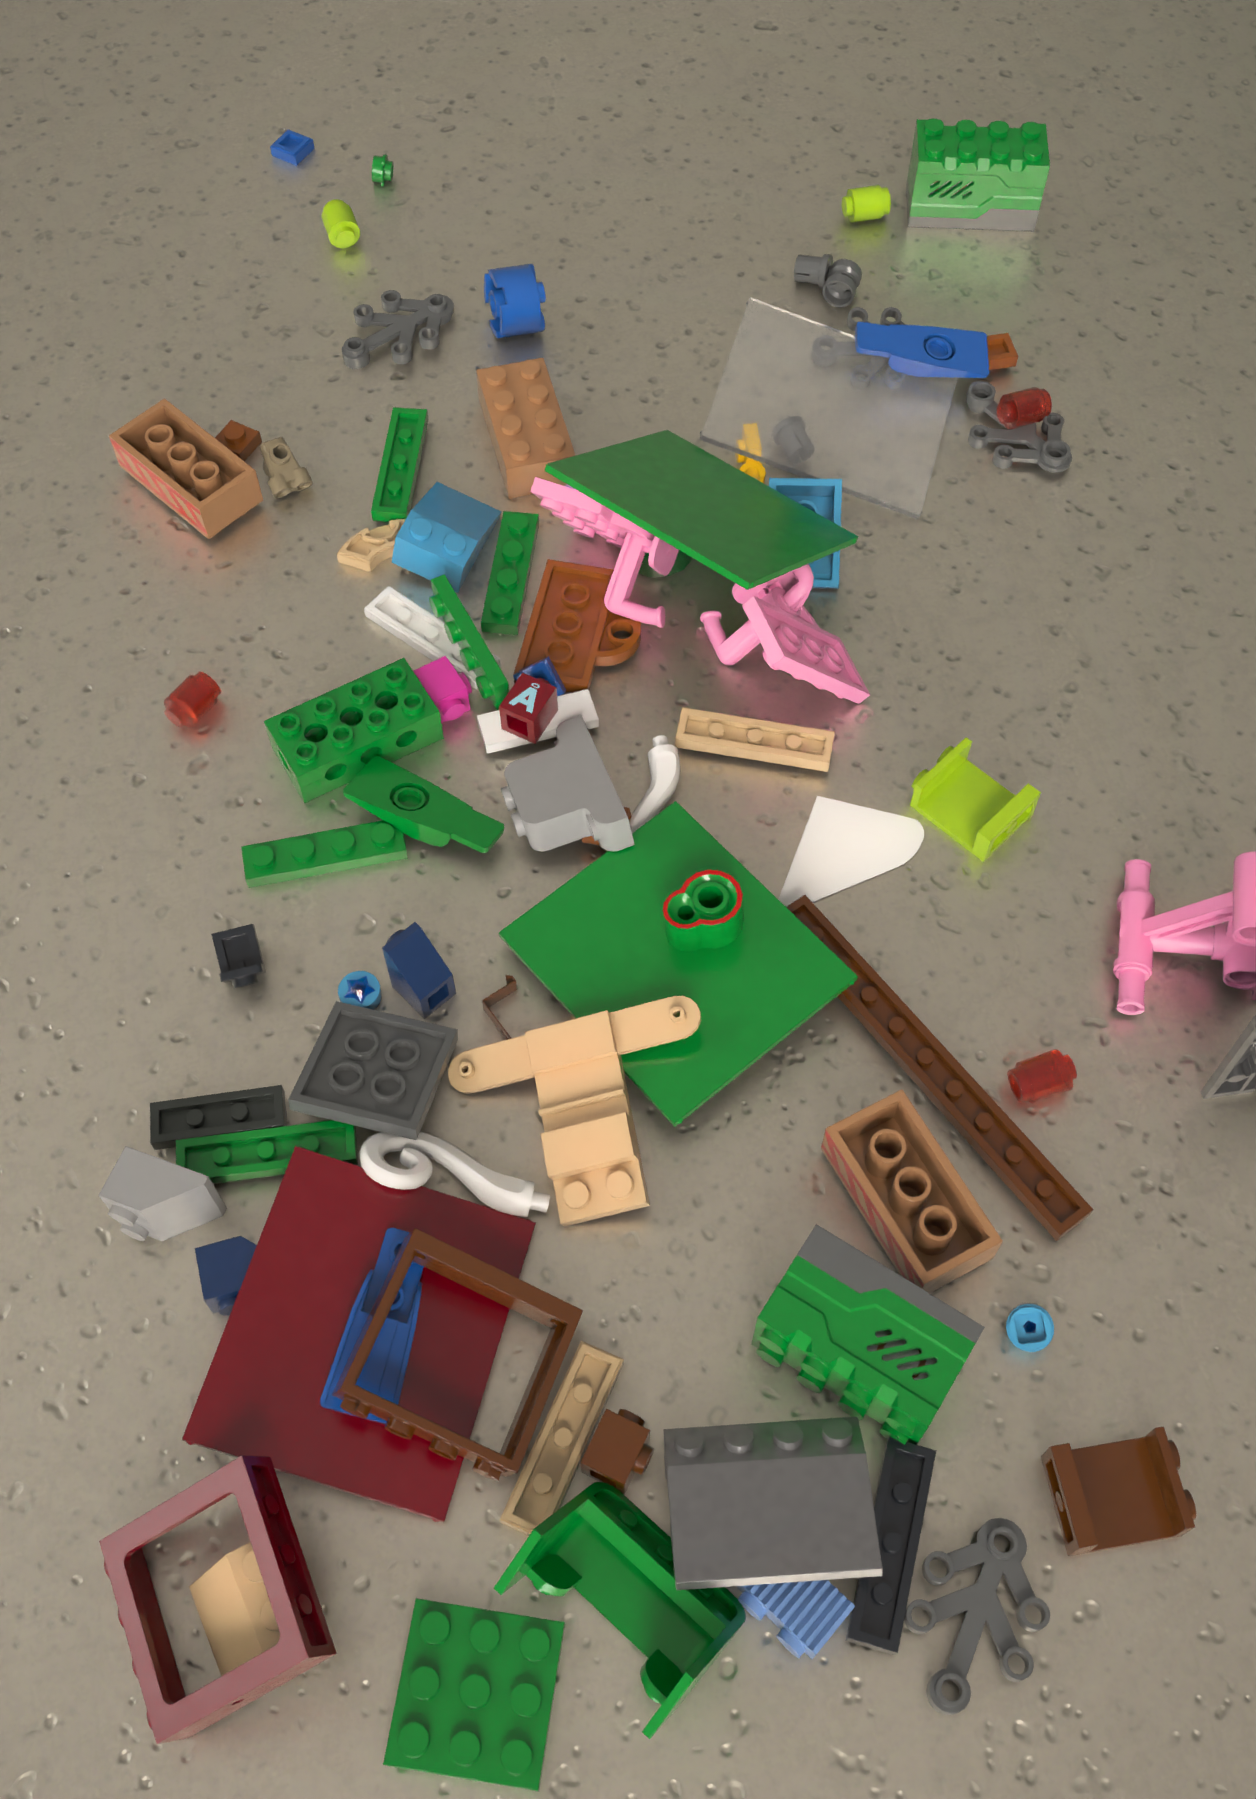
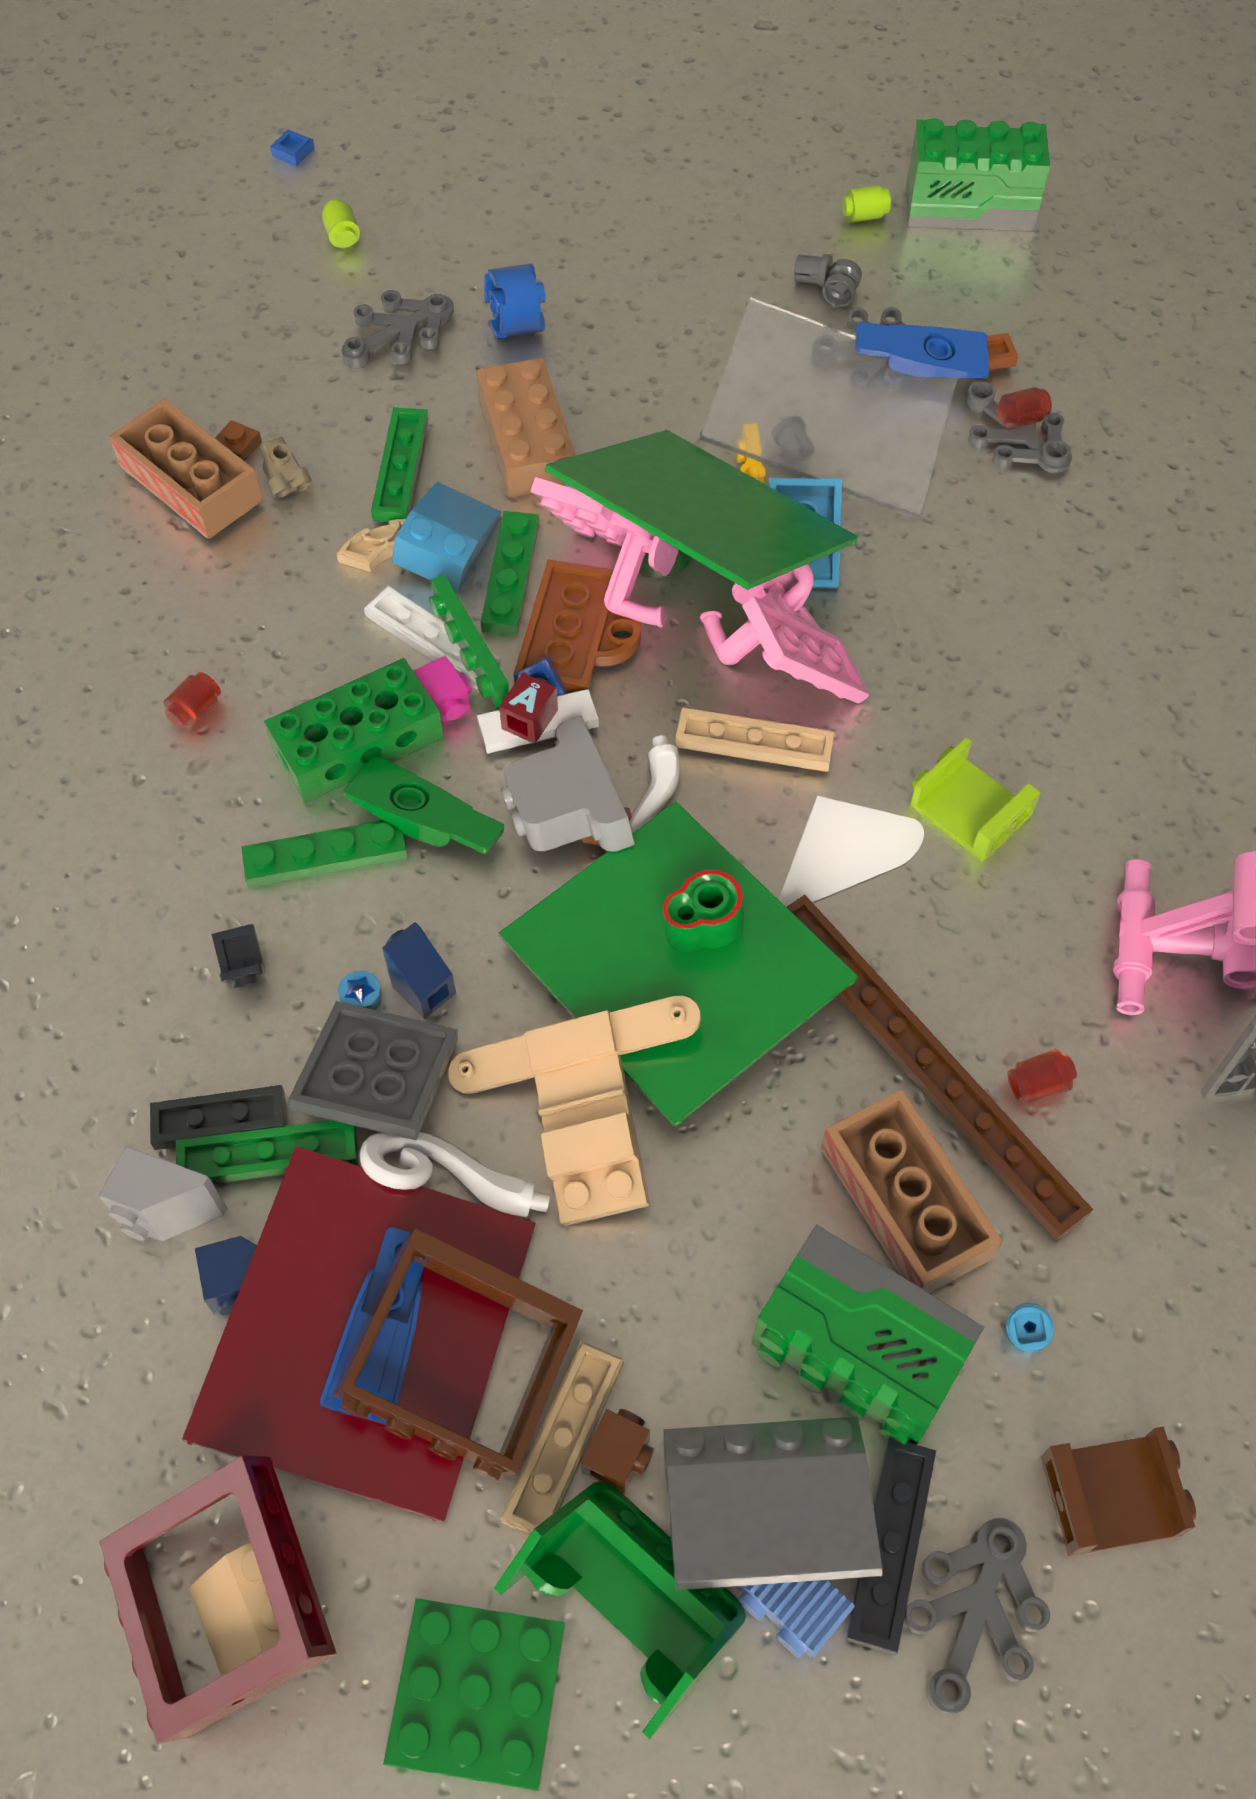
green plate [372,154,394,187] -> none
reddish brown piece [482,975,517,1040] -> none

